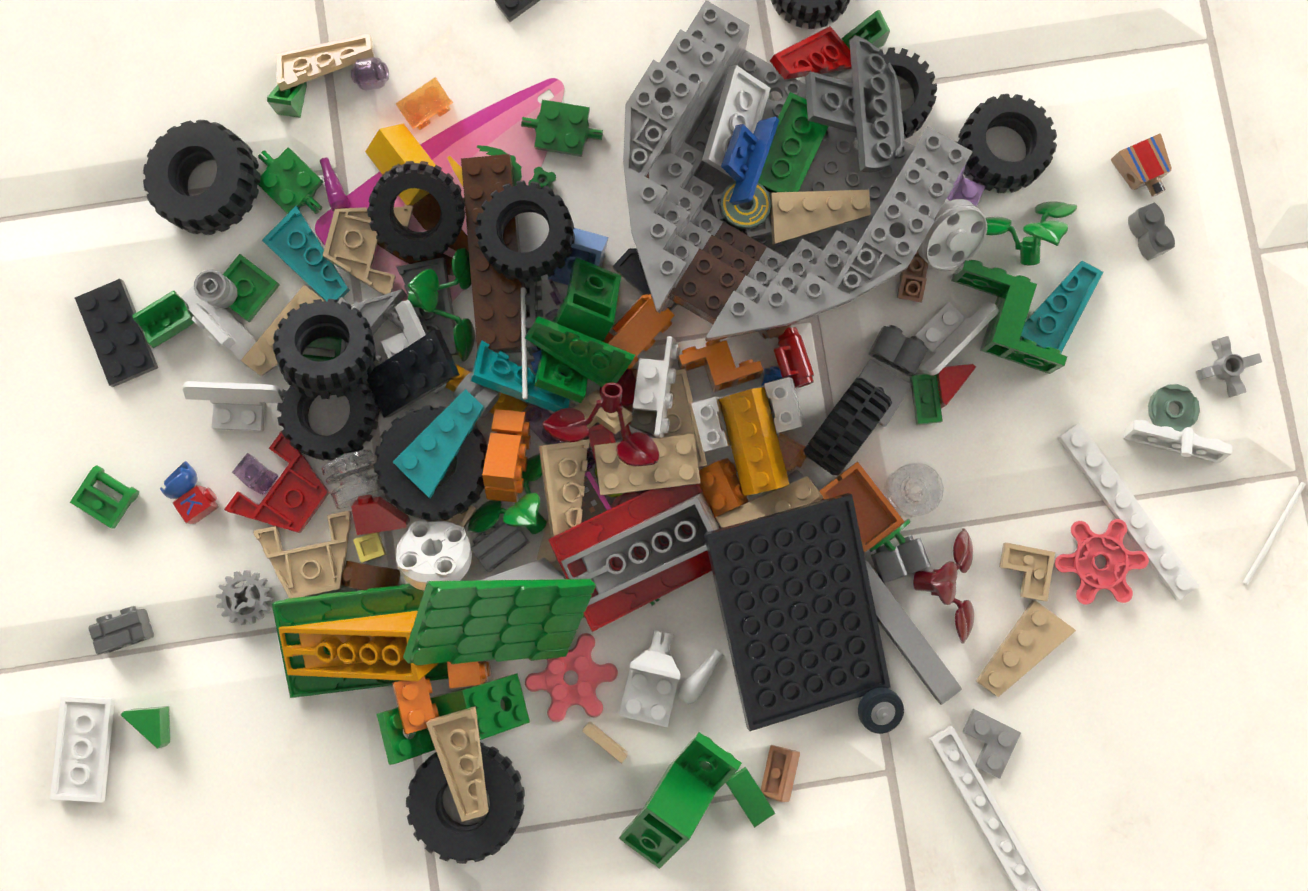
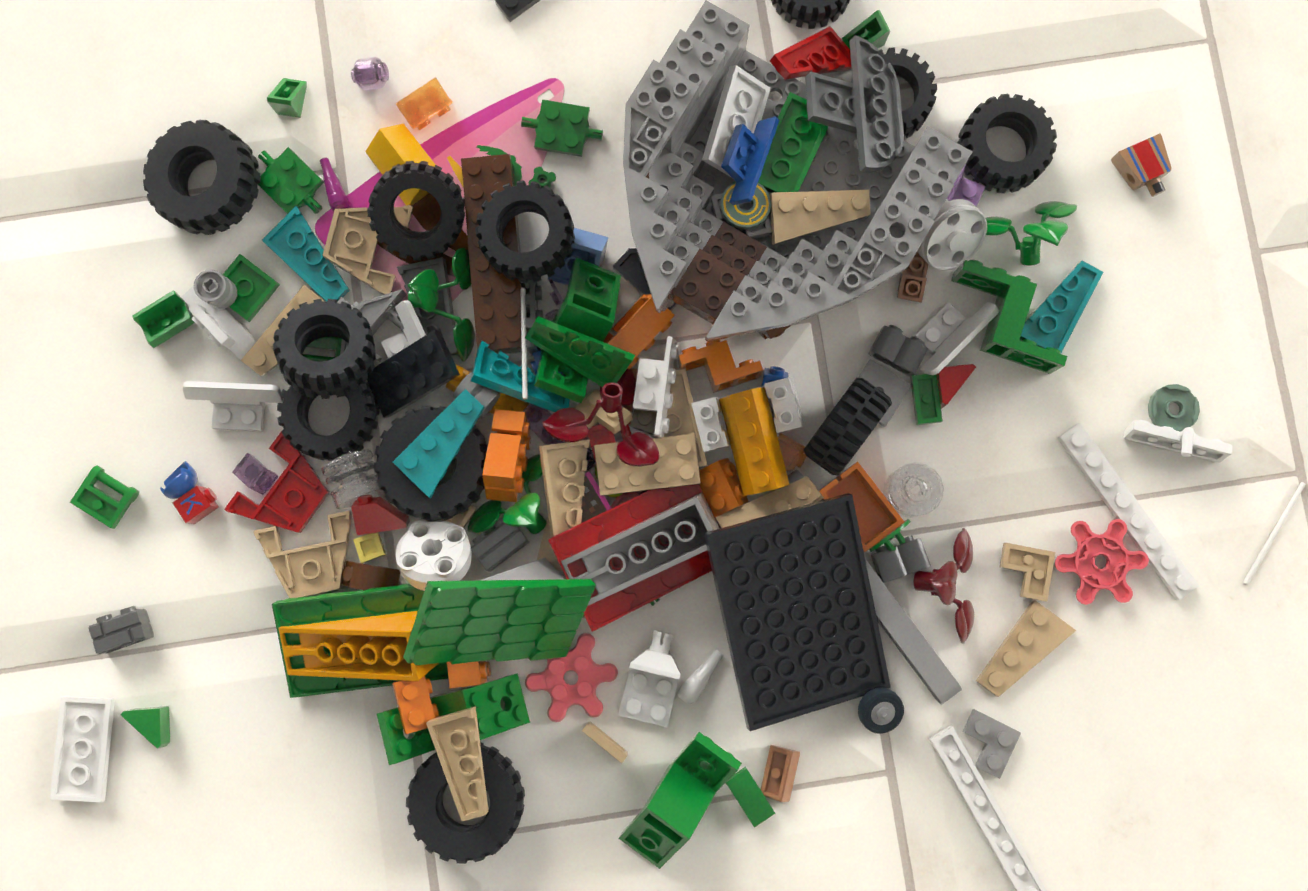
black plate [74,279,158,387] -> none
light grey gear [216,570,273,625] -> none
tan wing [276,34,374,91] -> none
red piece [773,327,814,388] -> none
dark grey brick [1128,202,1175,260] -> none
light grey pin [1195,336,1262,397] -> none

